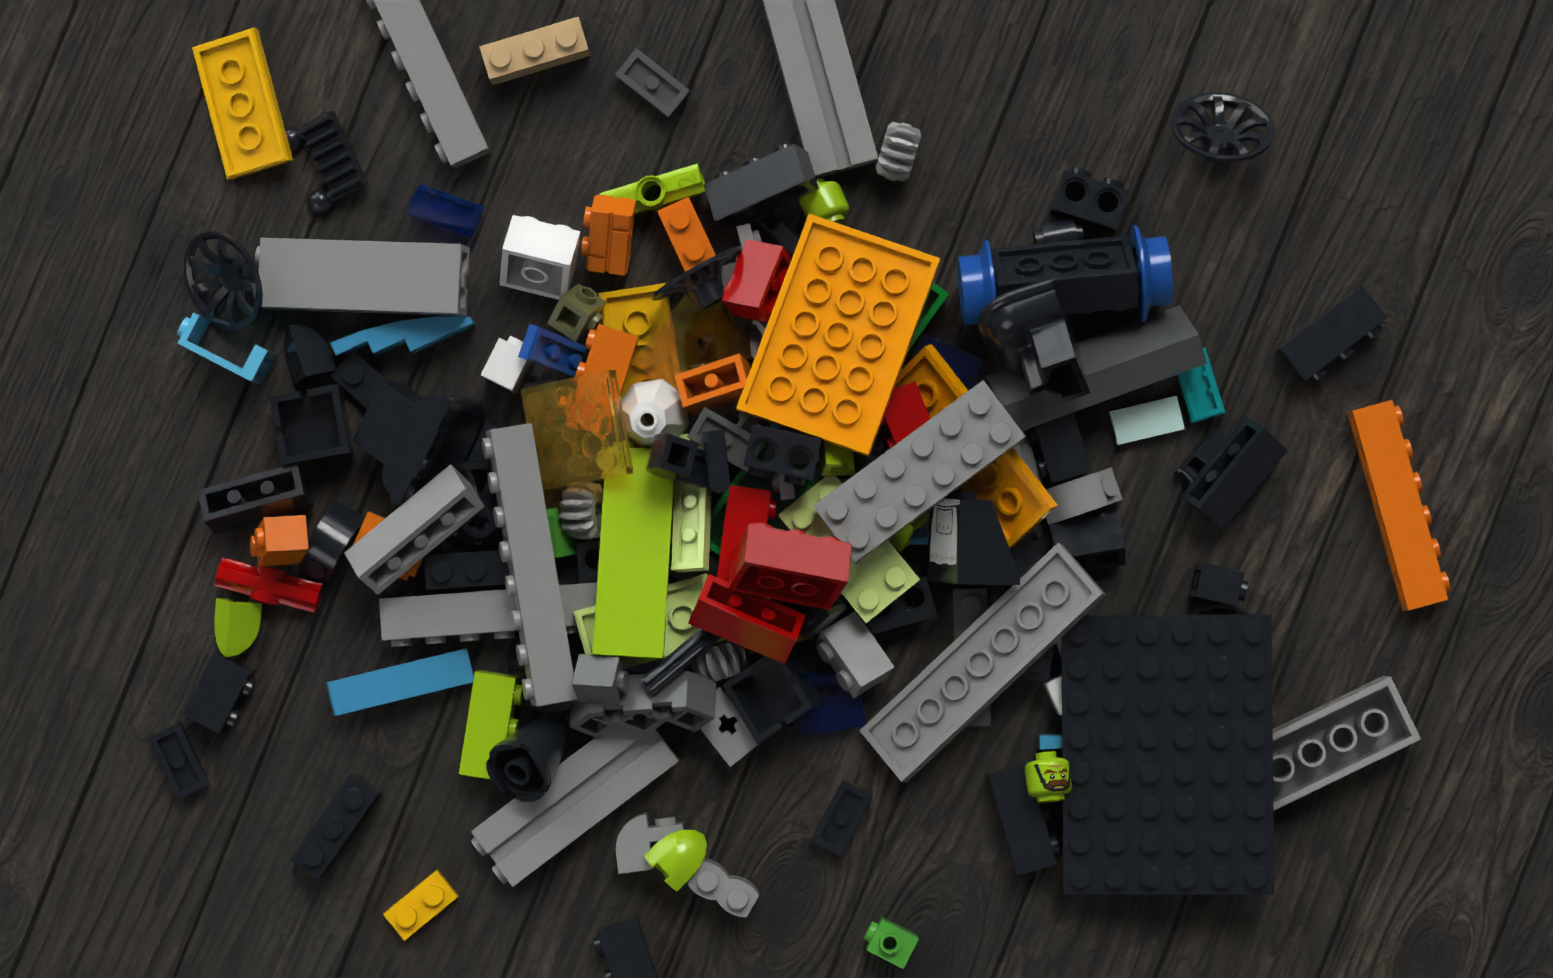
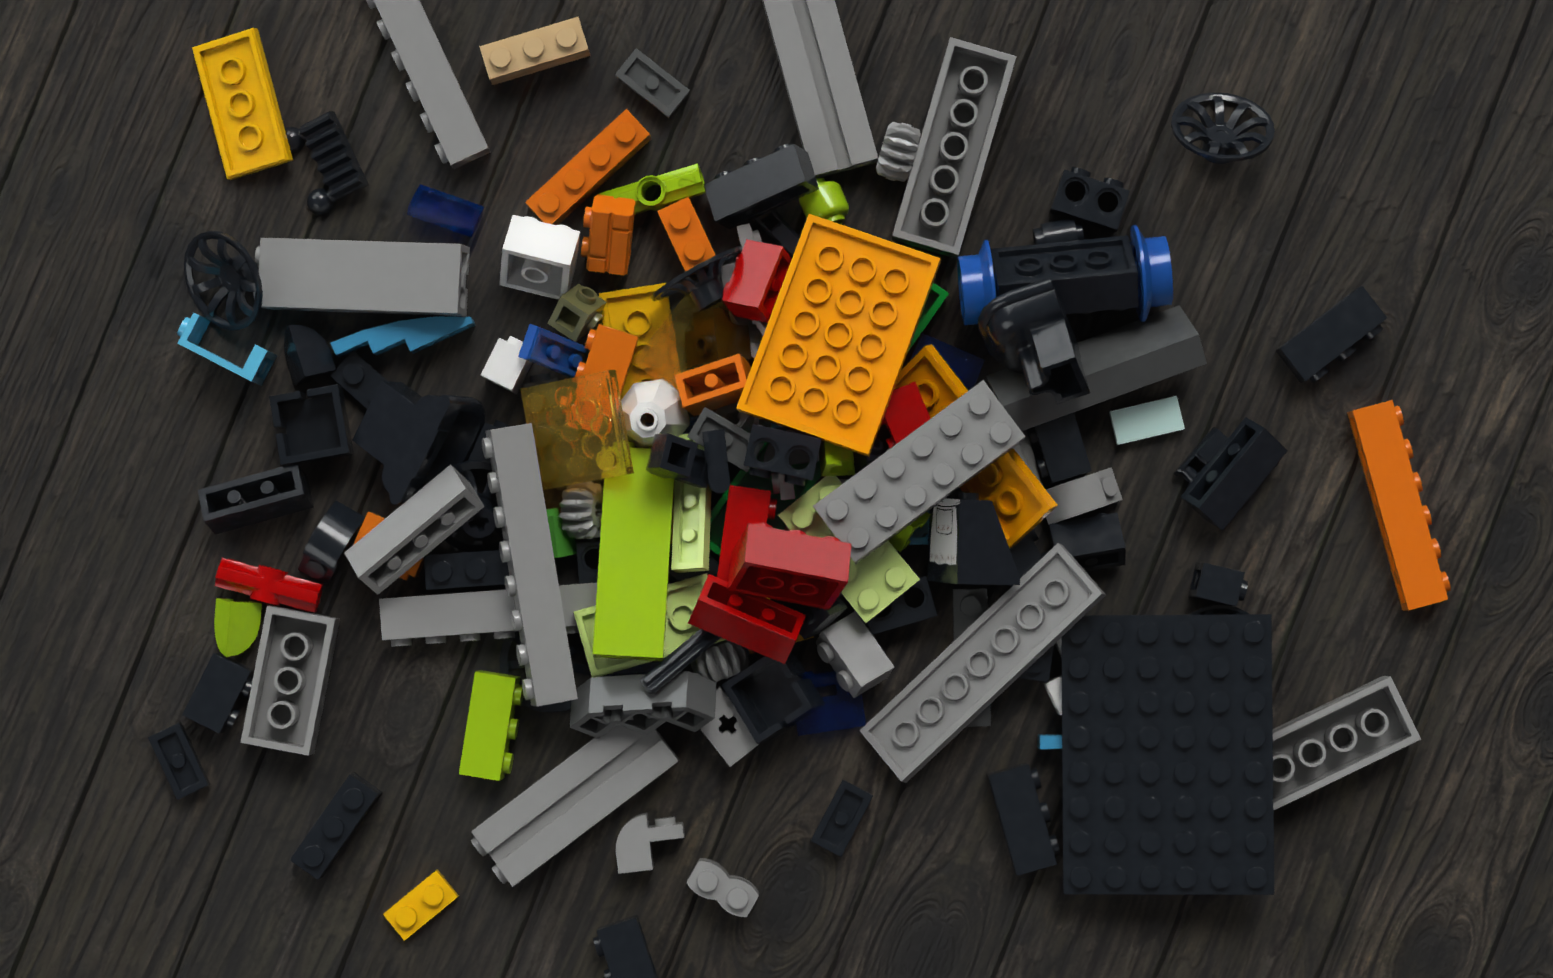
orange hinge [250,515,309,567] -> none
dark azure slope [326,648,474,716] -> none
black cone [486,712,571,802] -> none
dark grey brick [572,654,629,705] -> none
lime brick [644,829,707,892] -> none
bright green brick [863,916,919,969] -> none
lime head [1025,751,1072,803] -> none
teal plate [1176,347,1226,423] -> none
none -> light grey brick [240,606,340,756]
none -> orange brick [525,109,651,225]
none -> light grey brick [891,37,1017,259]

